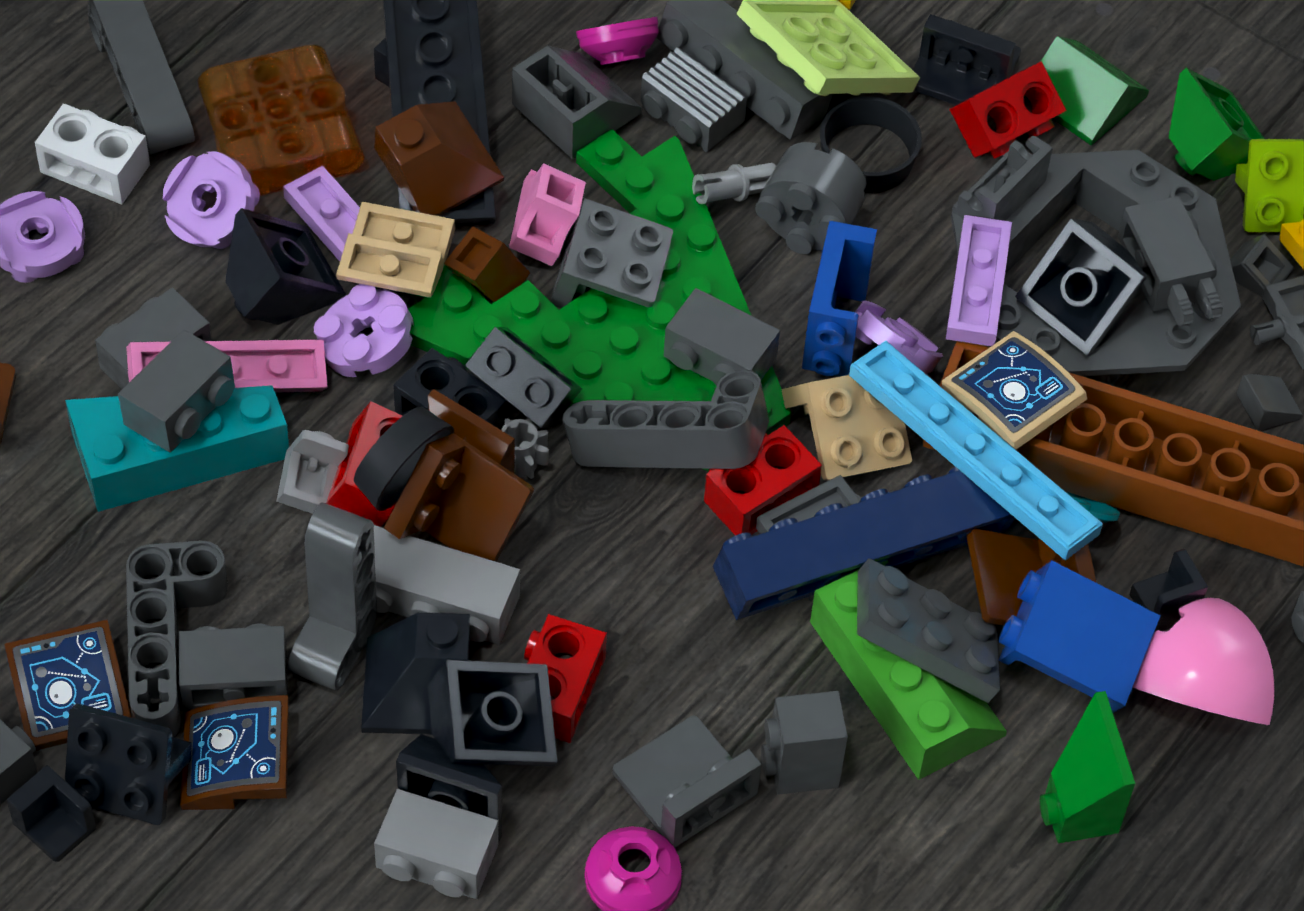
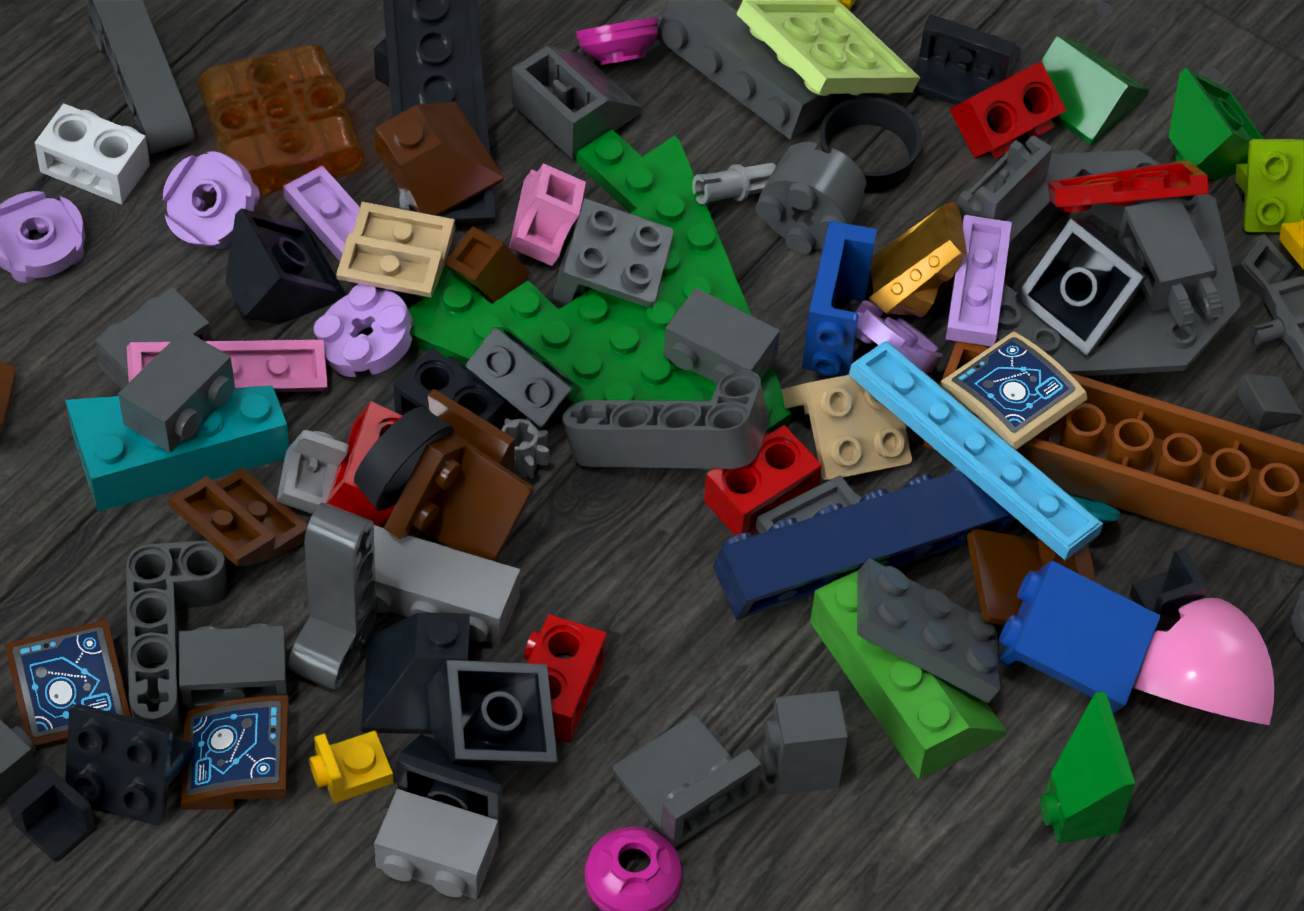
dark grey brick [641,47,747,152] -> none
none -> reddish brown slope [168,468,308,566]
none -> yellow bracket [309,731,394,804]
none -> pearl gold slope [868,202,967,317]
none -> red wing [1047,160,1209,213]

